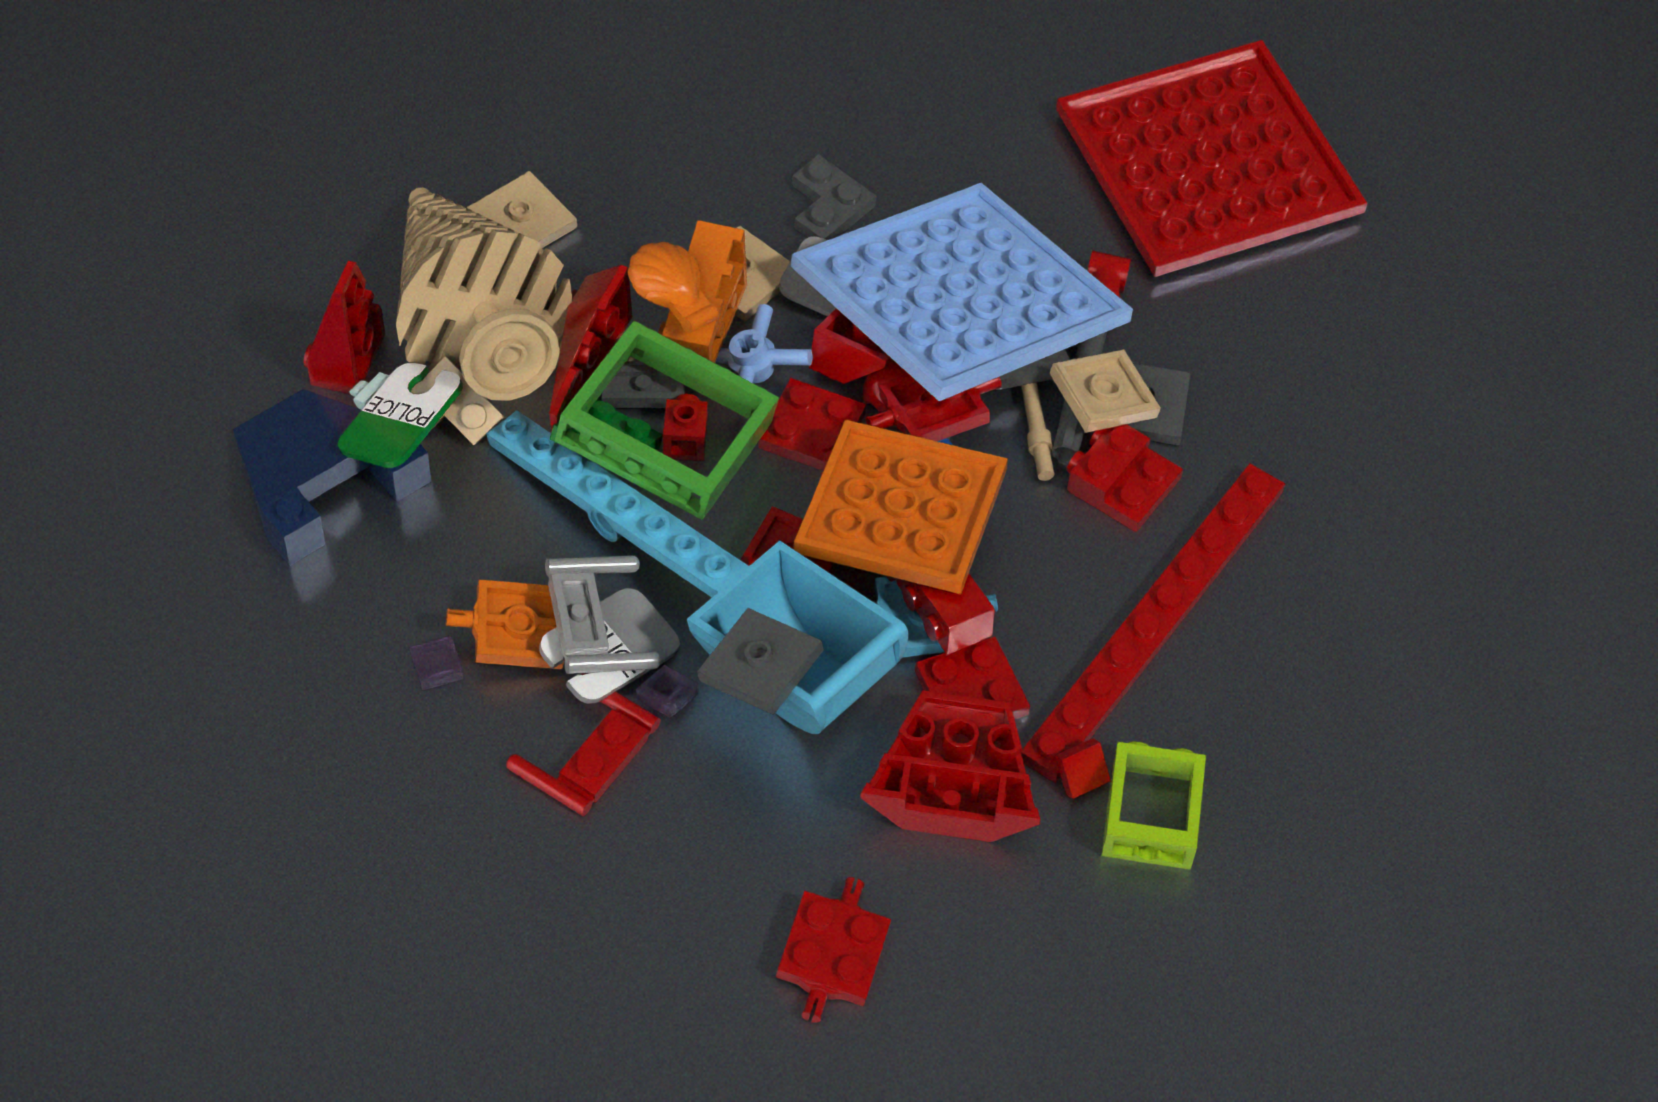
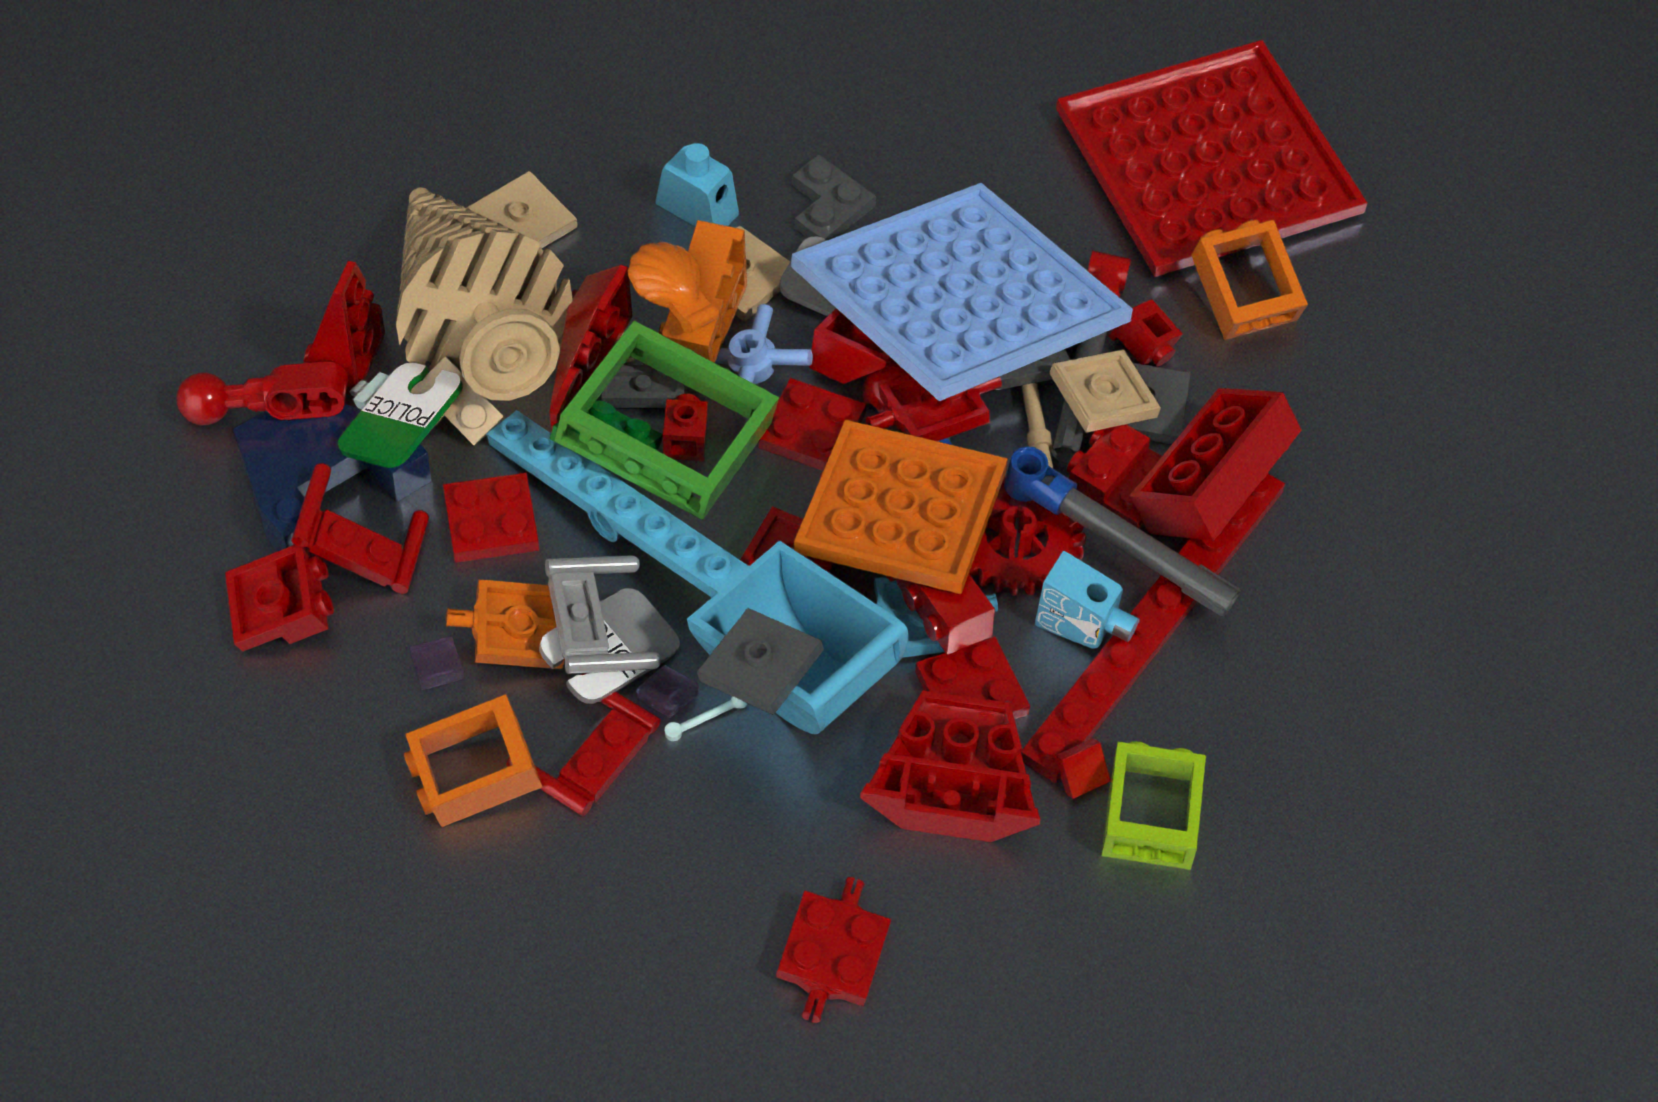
none -> red beam [176,362,348,426]
none -> red plate [225,545,334,652]
none -> red plate [291,463,429,594]
none -> orange window [404,694,542,827]
none -> red plate [443,472,539,563]
none -> medium azure torso [656,143,739,227]
none -> light aqua hinge [664,696,748,741]
none -> red gear [969,476,1087,596]
none -> dark grey piece [1004,446,1241,617]
none -> medium azure torso [1034,551,1139,649]
none -> red brick [1109,299,1183,367]
none -> red brick [1129,388,1302,541]
none -> orange window [1191,220,1308,340]

